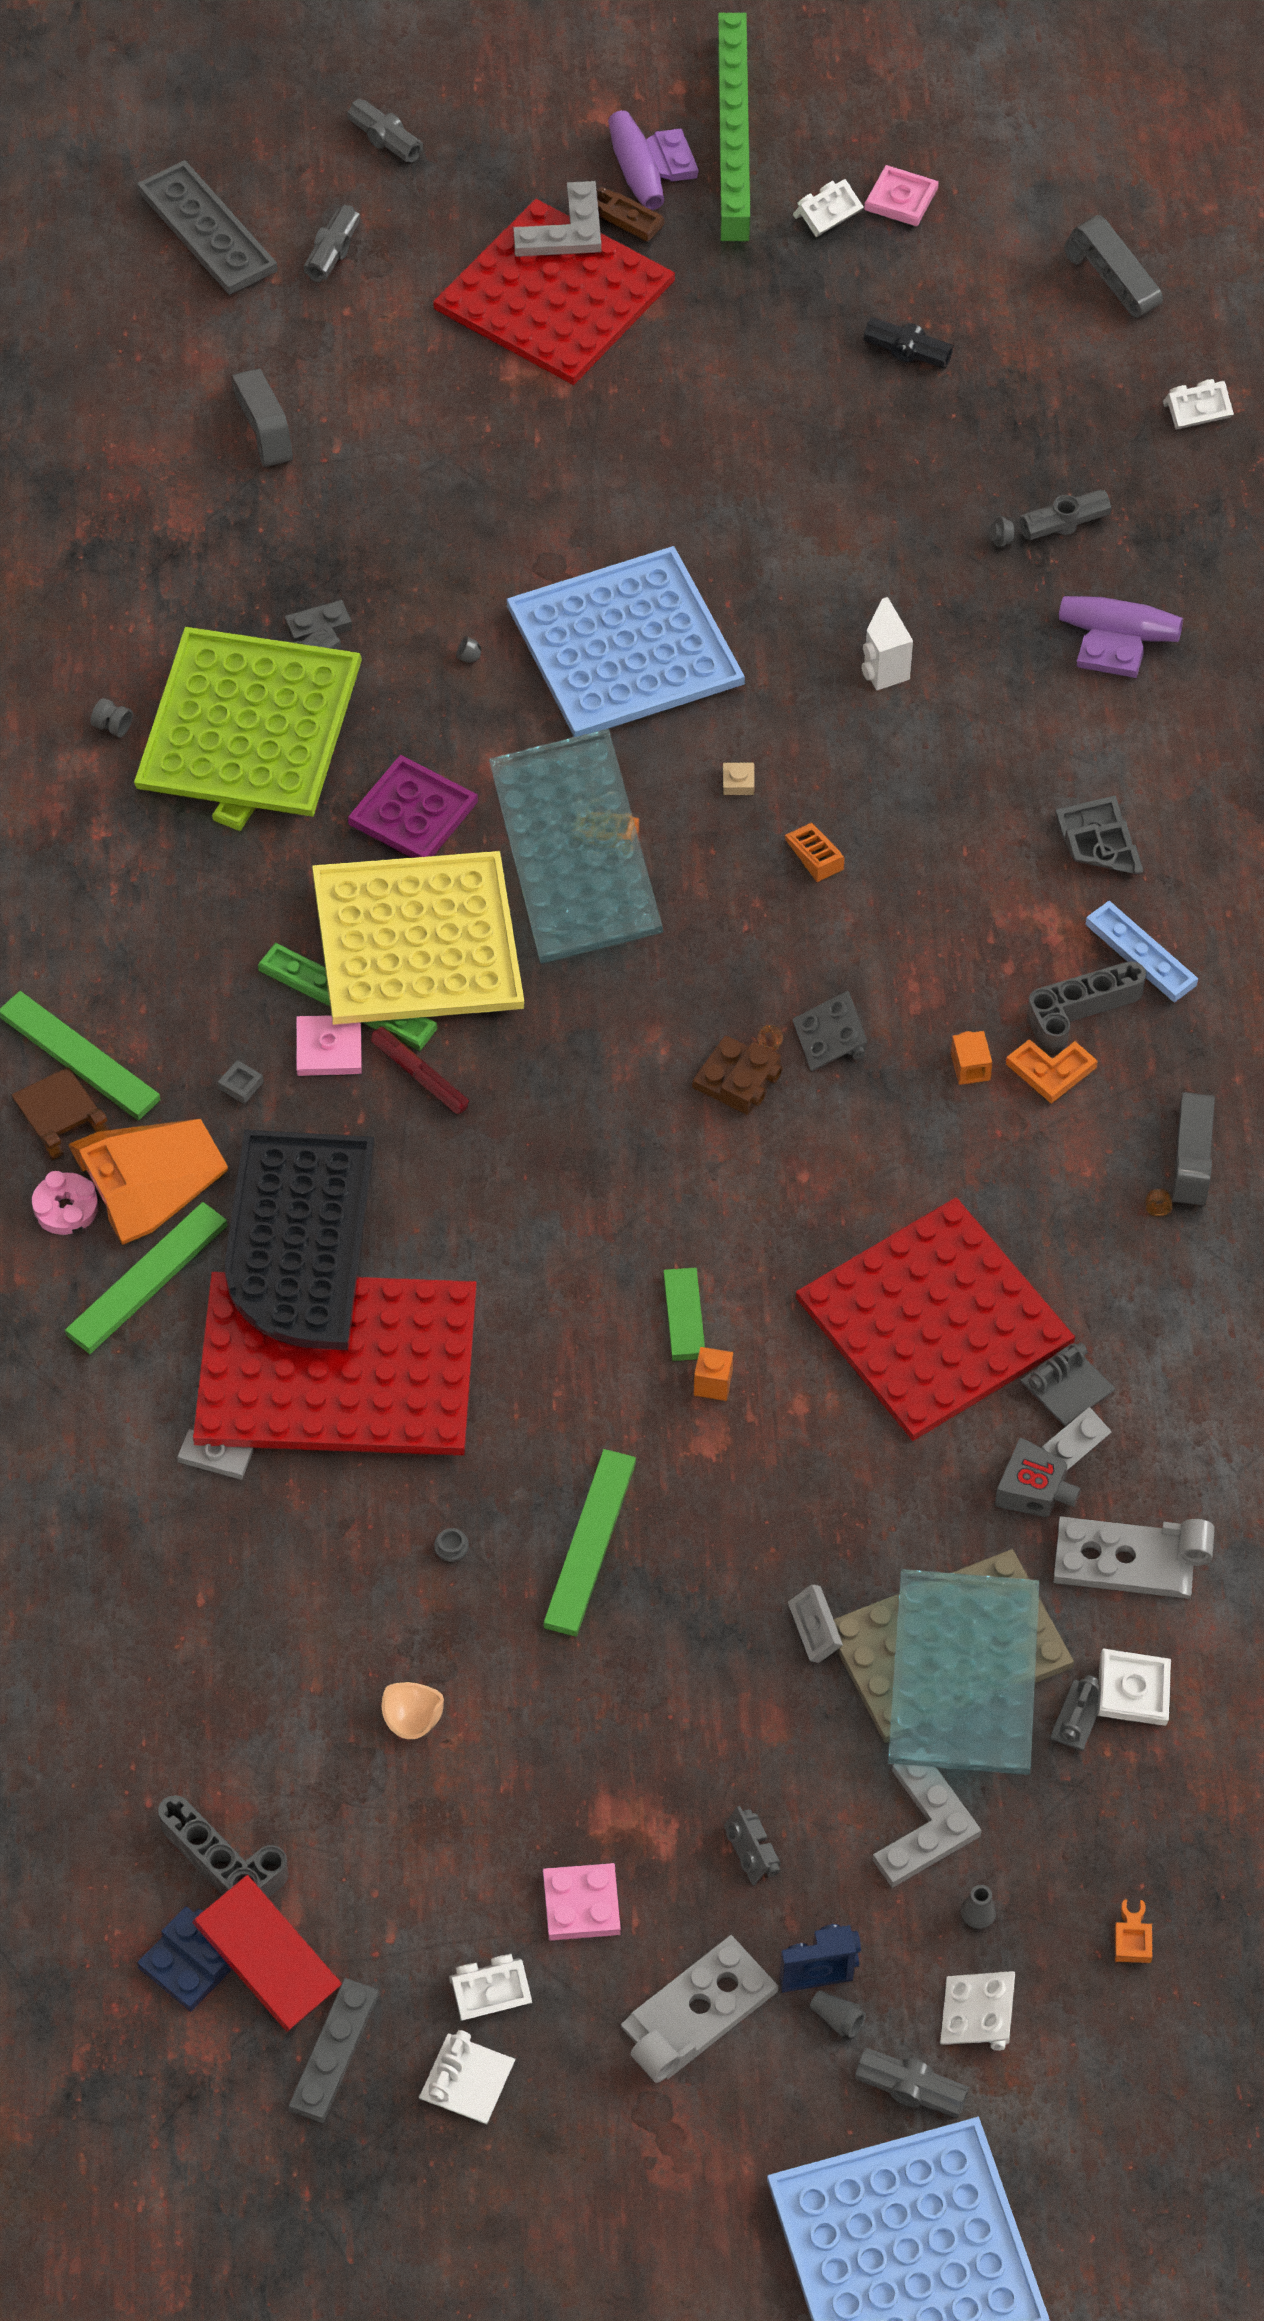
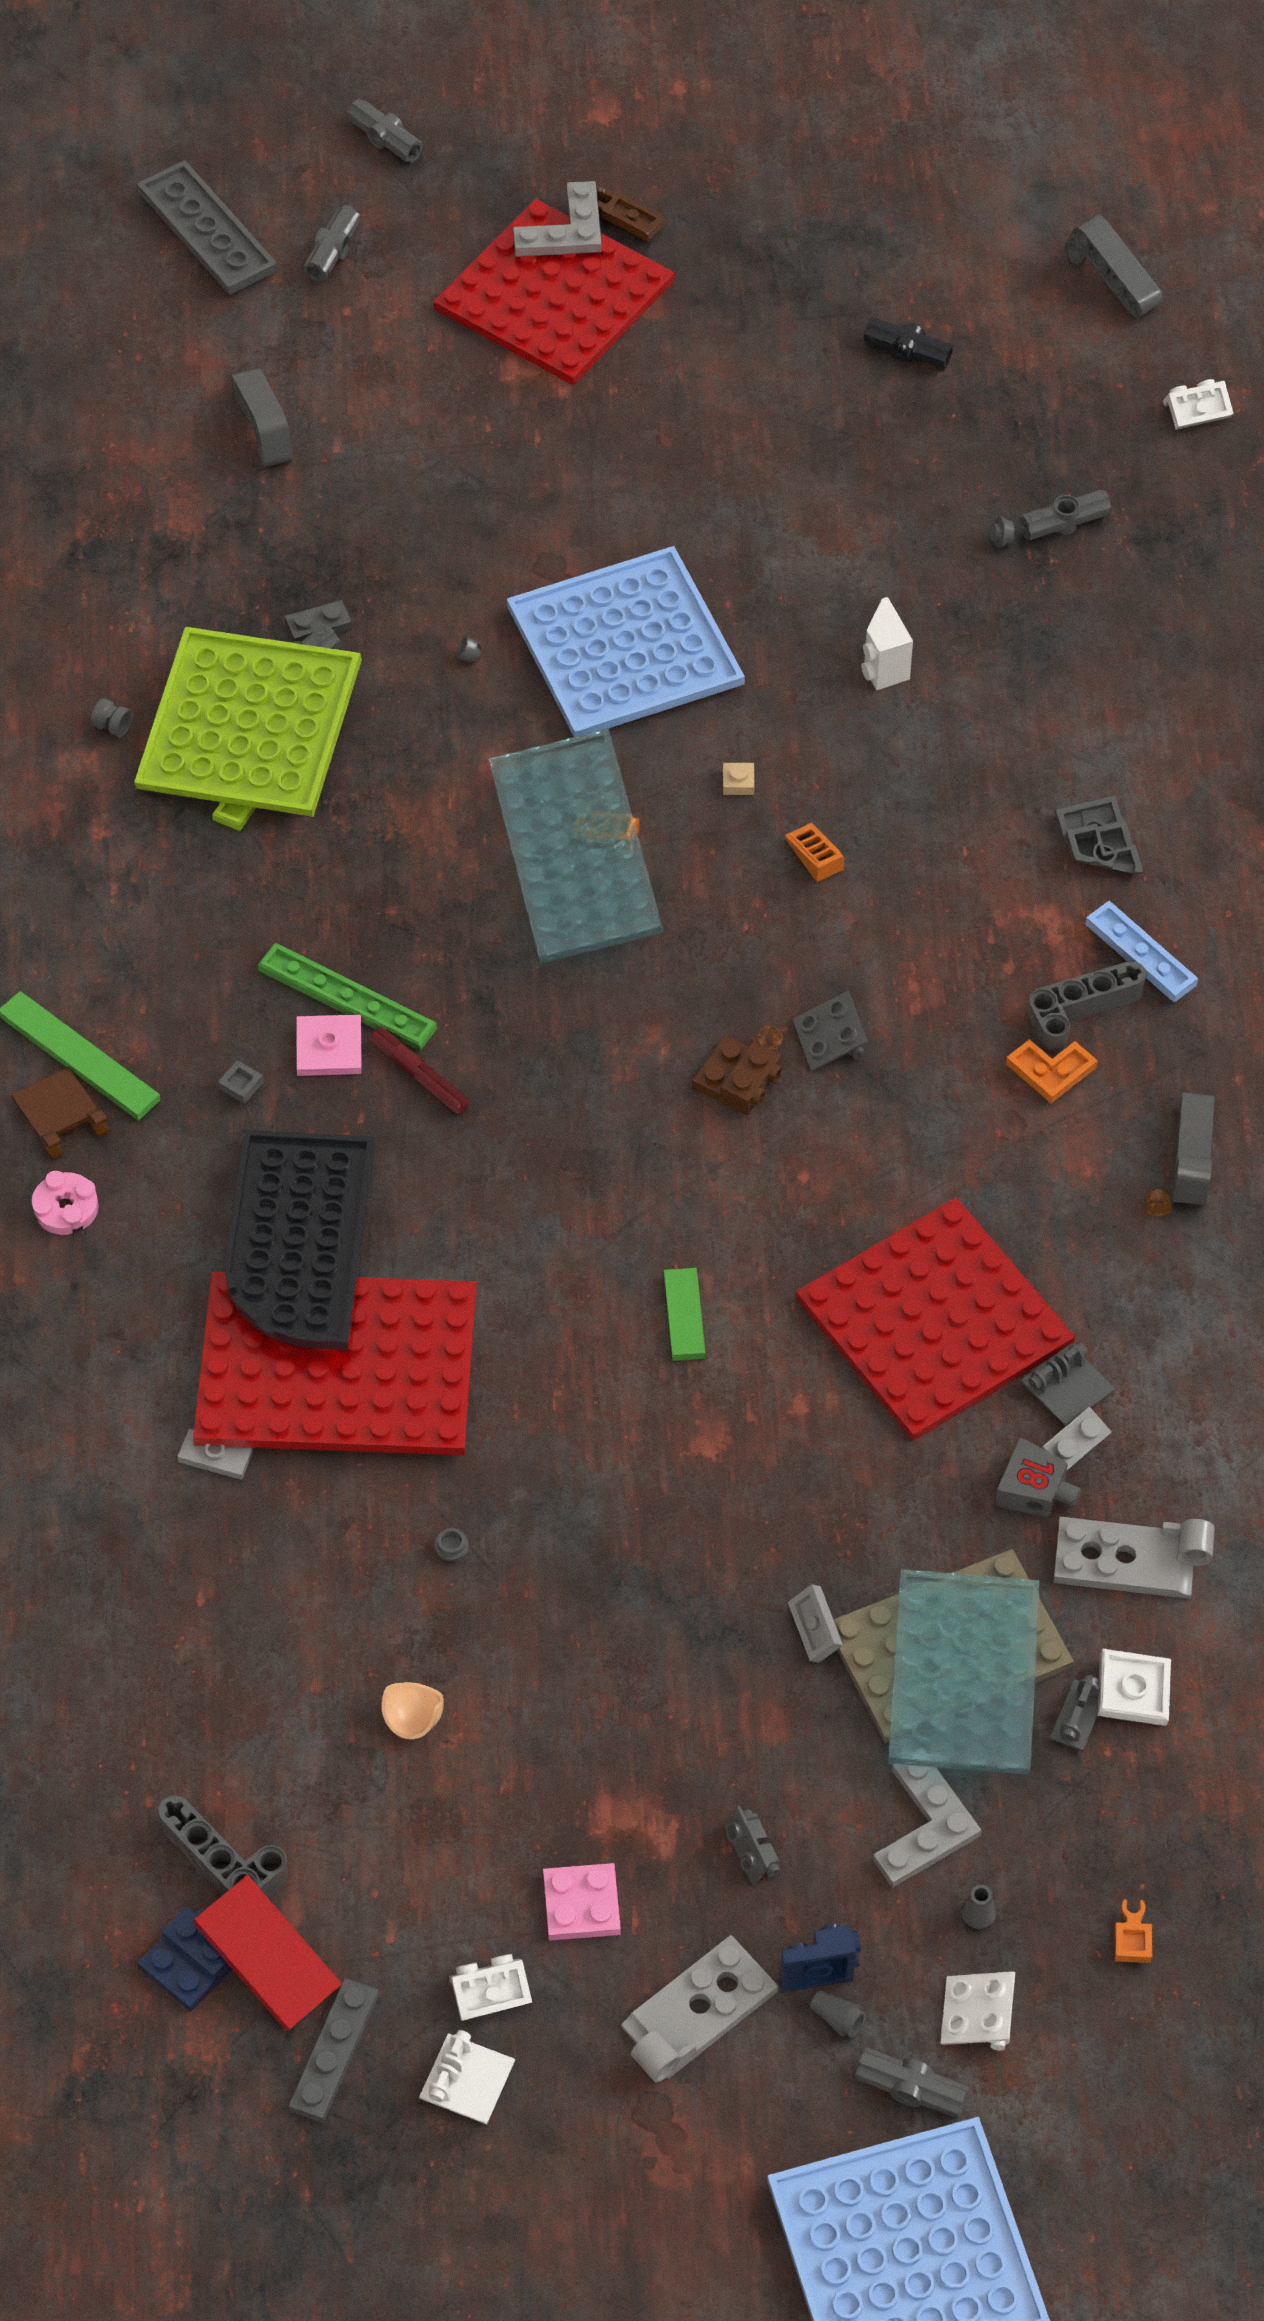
bright green tile [65,1202,228,1354] -> none
orange wedge [69,1119,228,1245] -> none
light yellow plate [312,851,524,1025] -> none
magenta plate [348,755,478,858] -> none
bright green tile [544,1449,636,1637] -> none
medium lavender plate [608,111,699,210] -> none
orange brick [694,1347,733,1401] -> none
bright green brick [718,13,750,241] -> none
white bracket [793,179,864,237] -> none
bright pink plate [864,165,939,226] -> none
orange brick [951,1031,992,1085] -> none
medium lavender plate [1059,596,1183,678] -> none

